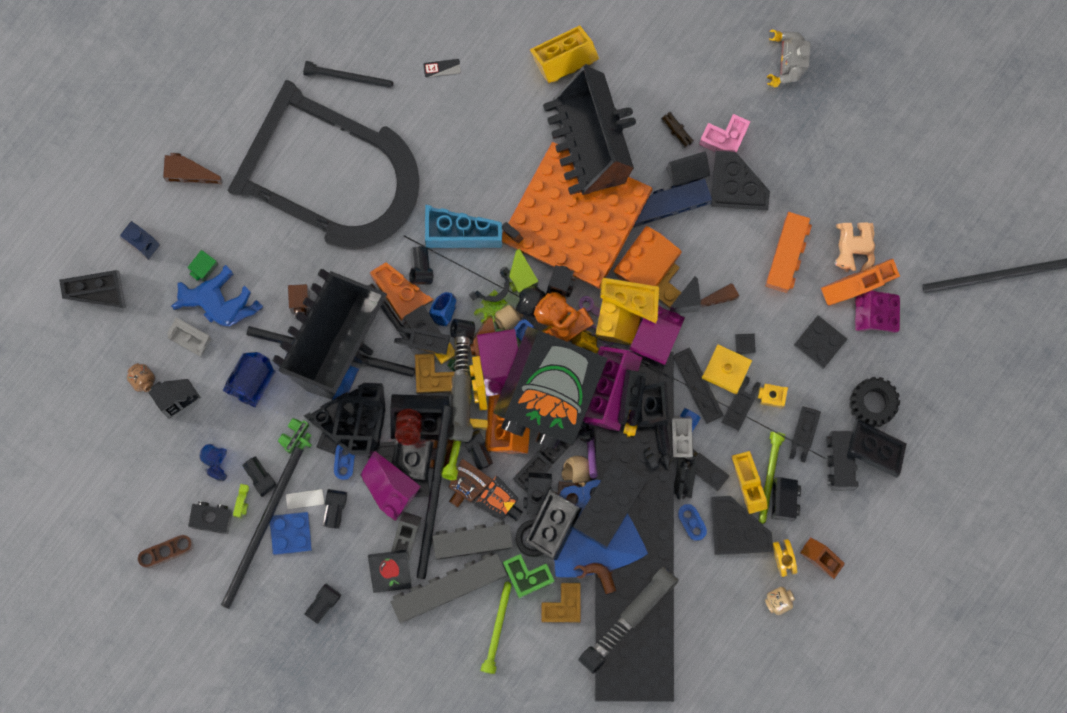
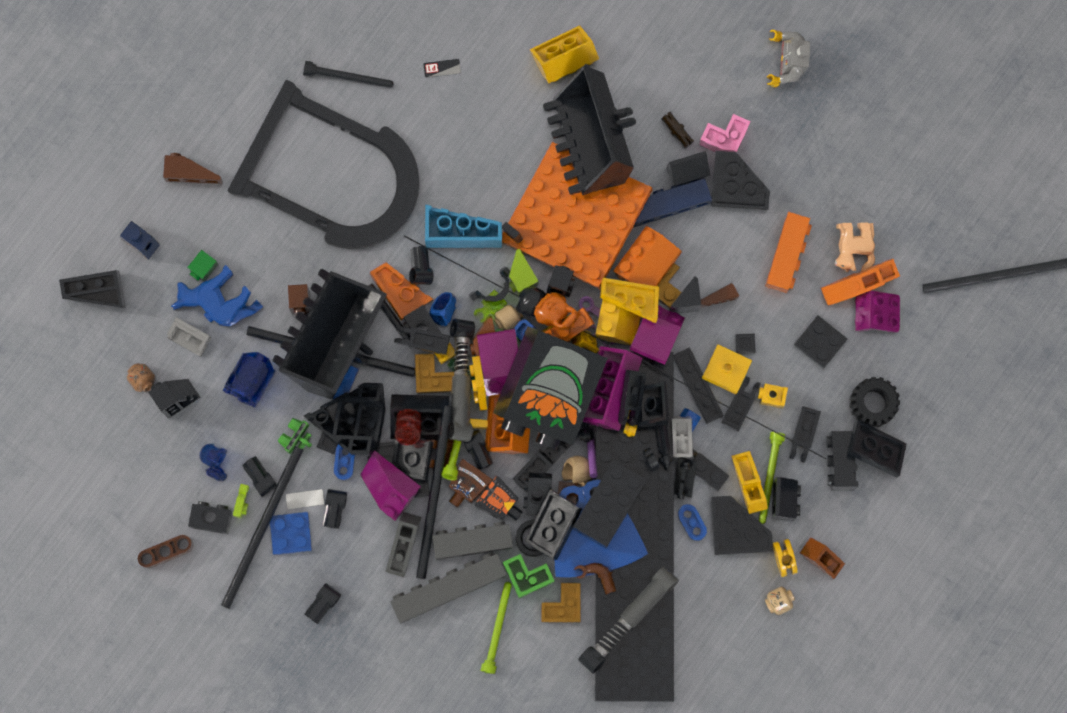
black tile [368,550,412,593] -> none

